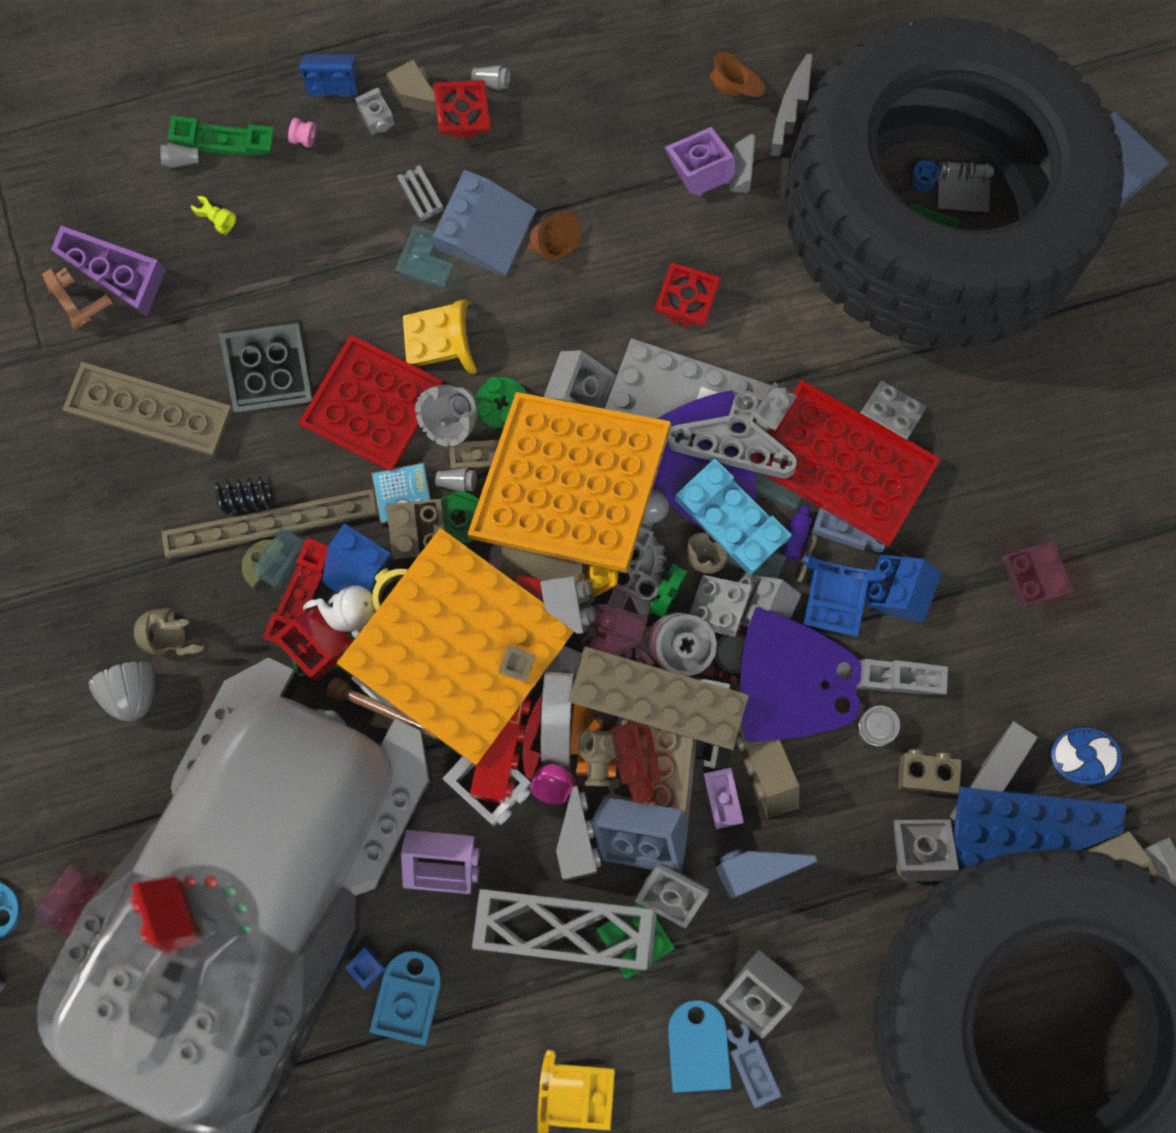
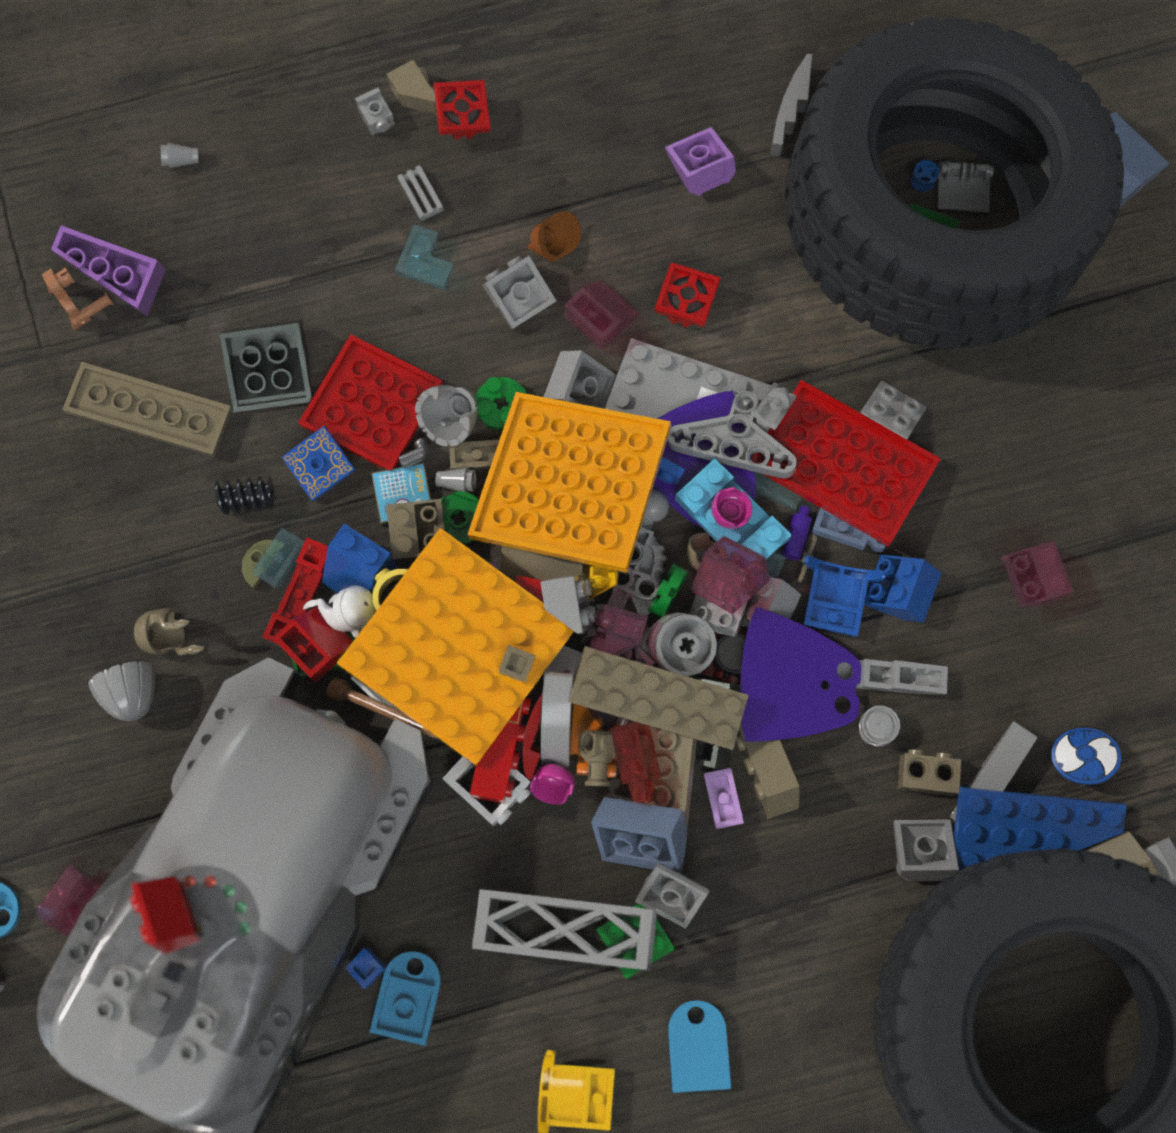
dark tan tile [161,489,379,559] -> none
green slope [168,116,274,156] -> none
neon yellow piece [191,196,236,235] -> none
bright pink wheel [288,118,316,148] -> none
blue slope [299,54,359,97] -> none
lavender window [401,830,479,894] -> none
yellow piece [403,299,477,374] -> none
sand blue slope [433,170,537,277] -> none
light grey cone [471,65,510,91] -> none
light grey slope [556,786,601,882] -> none
dark orange piece [709,51,765,97] -> none
sand blue slope [715,849,817,900] -> none
light grey slope [718,950,804,1039] -> none
sand blue plate [726,1023,781,1108] -> none
light grey slope [729,134,755,193] -> none
none -> blue plate [282,426,357,501]
none -> flat silver arm [398,438,432,469]
none -> light grey plate [482,255,556,329]
none -> clear pink slope [564,280,639,351]
none -> blue plate [657,457,685,485]
none -> clear pink slope [691,536,770,614]
none -> dark pink hair [711,487,752,529]

